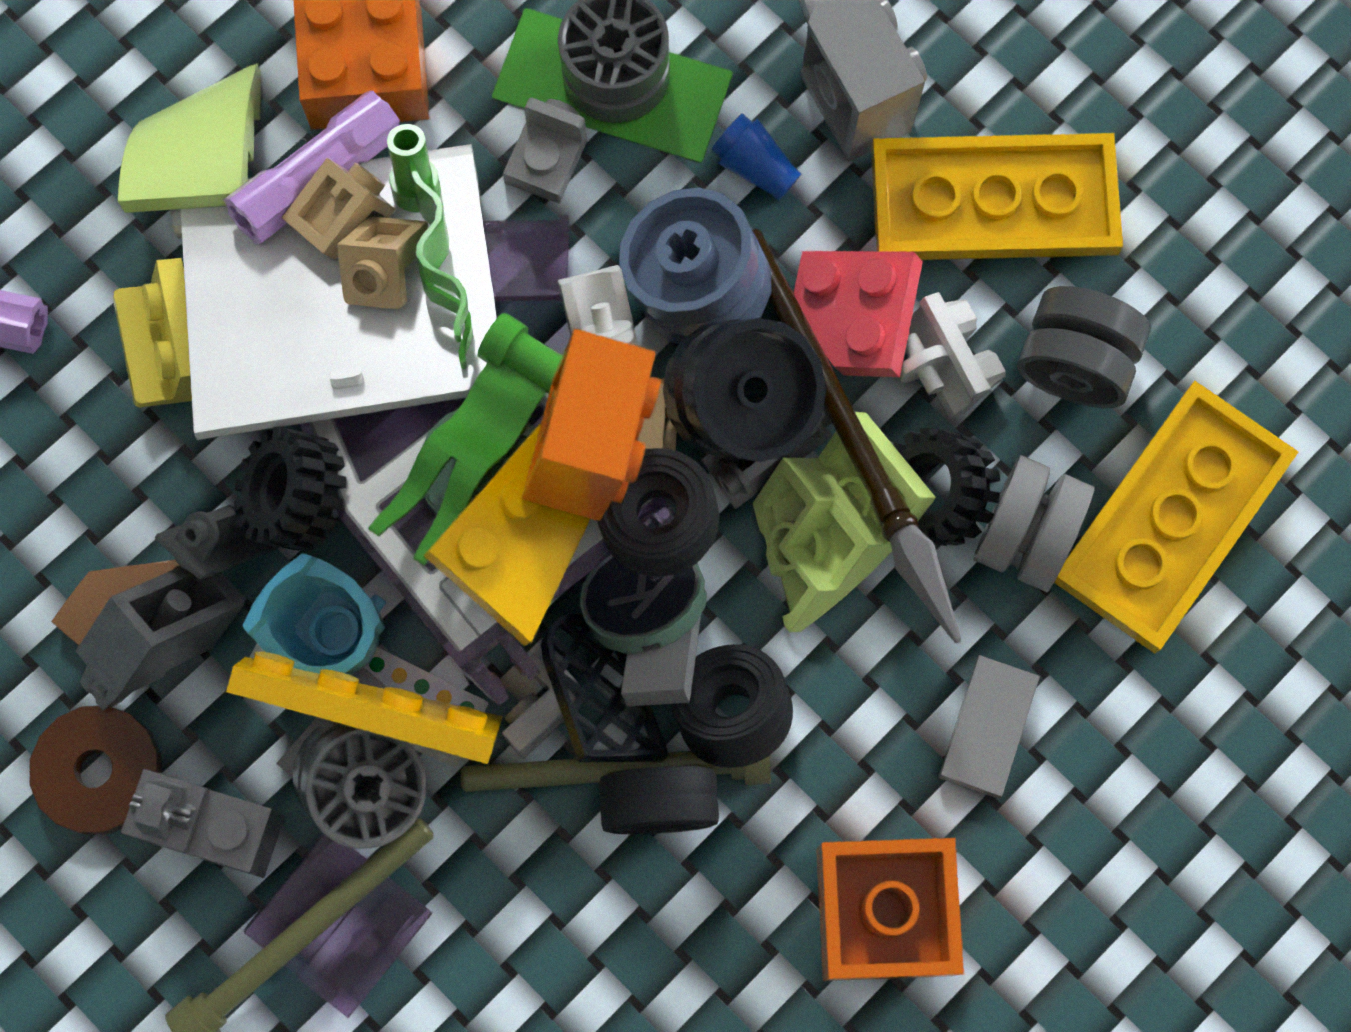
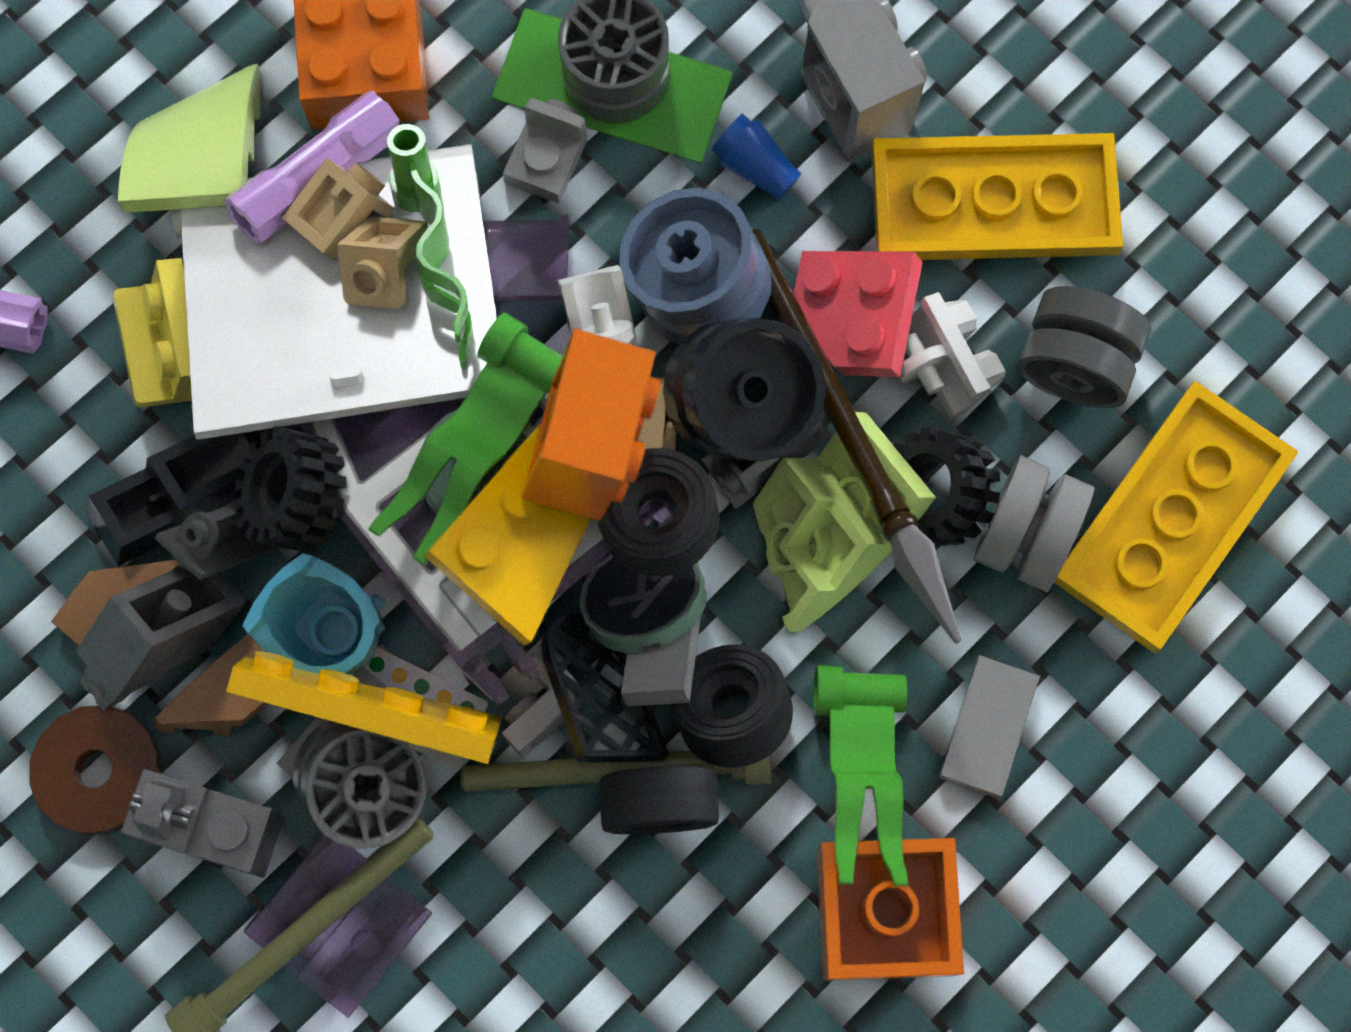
none -> black slope [87,428,273,567]
none -> medium nougat slope [154,634,269,736]
none -> bright green flag [813,665,908,886]

